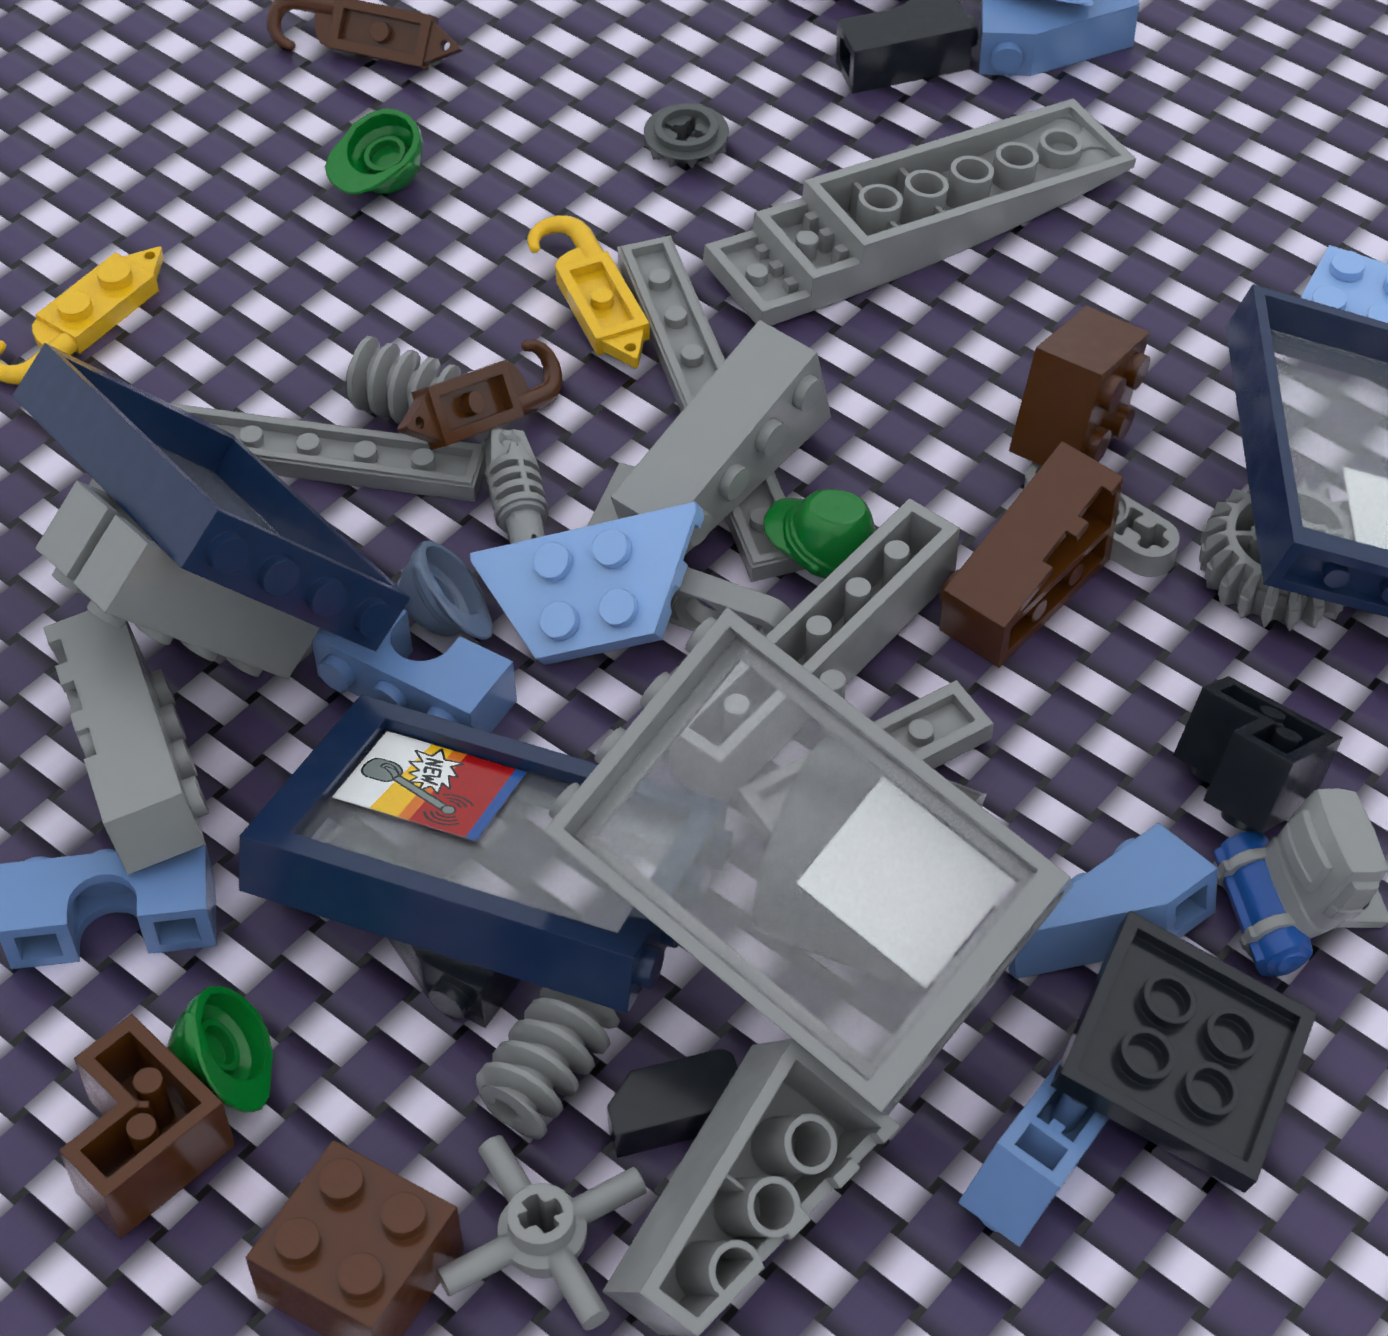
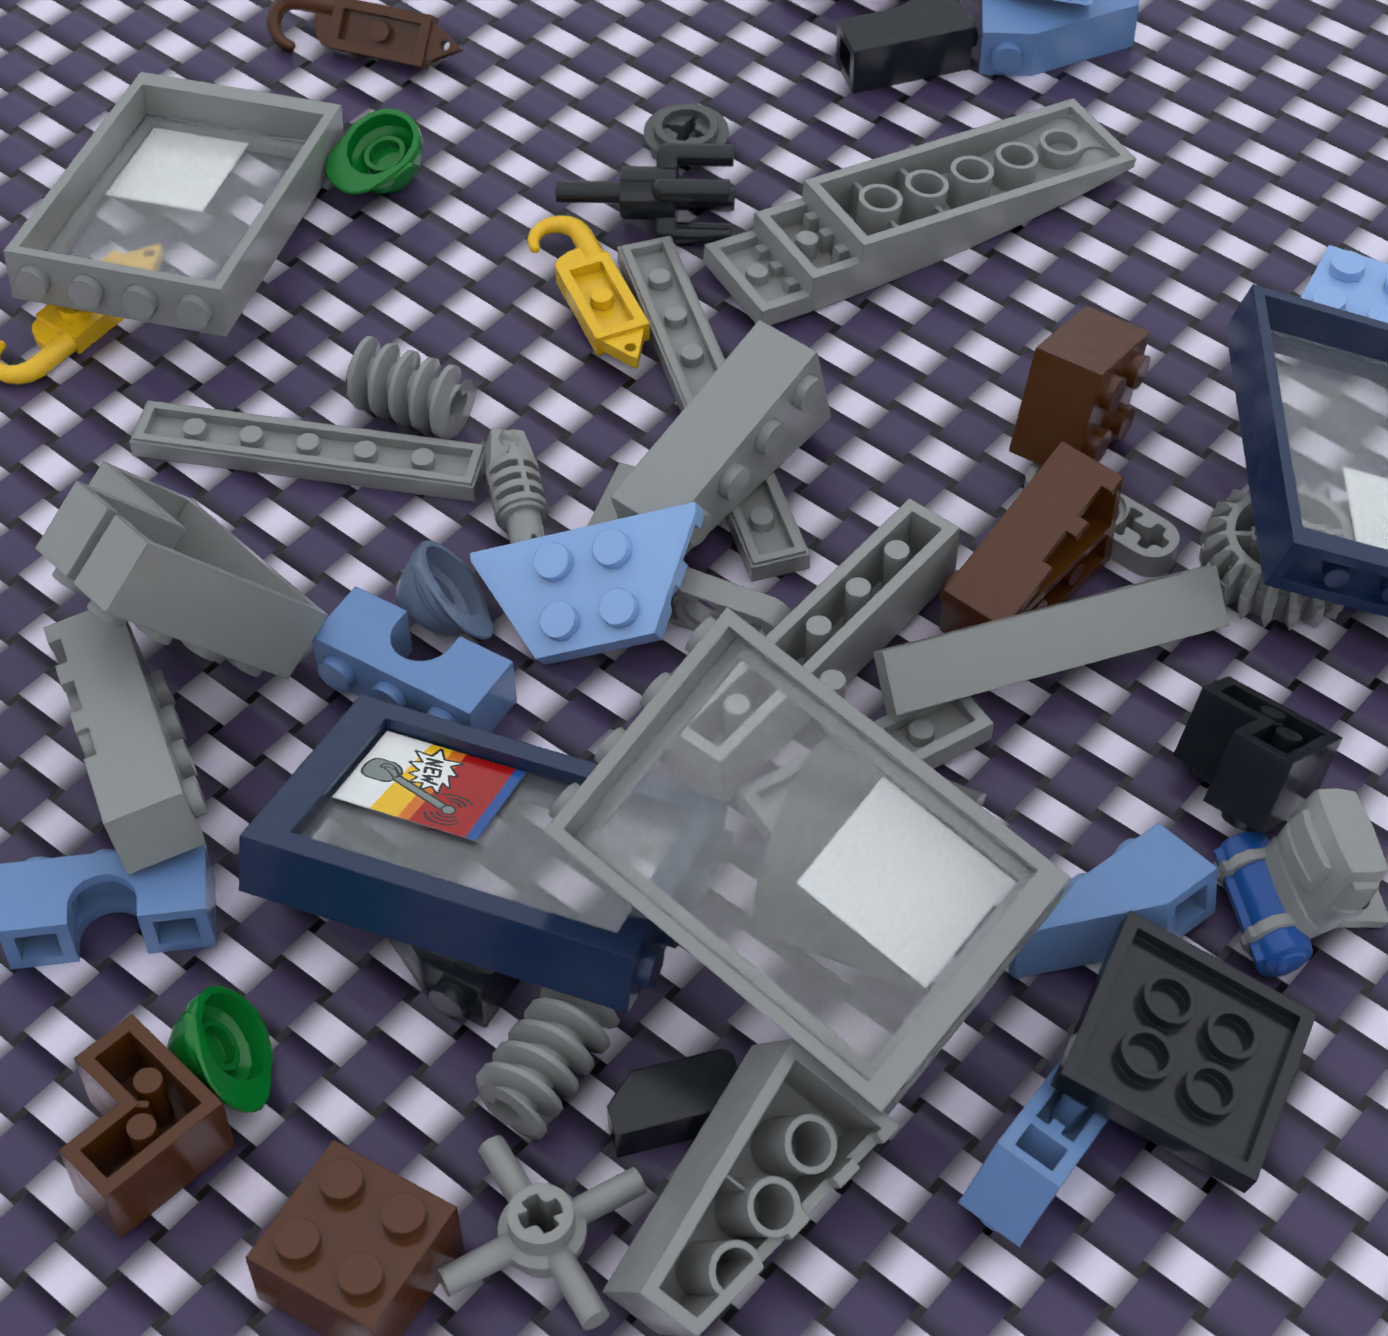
dark blue window [12,343,410,652] -> none
reddish brown plate [398,339,562,450] -> none
green hat [763,489,876,579] -> none
none -> window [4,72,344,337]
none -> black plant [556,143,735,245]
none -> light grey tile [873,565,1229,716]

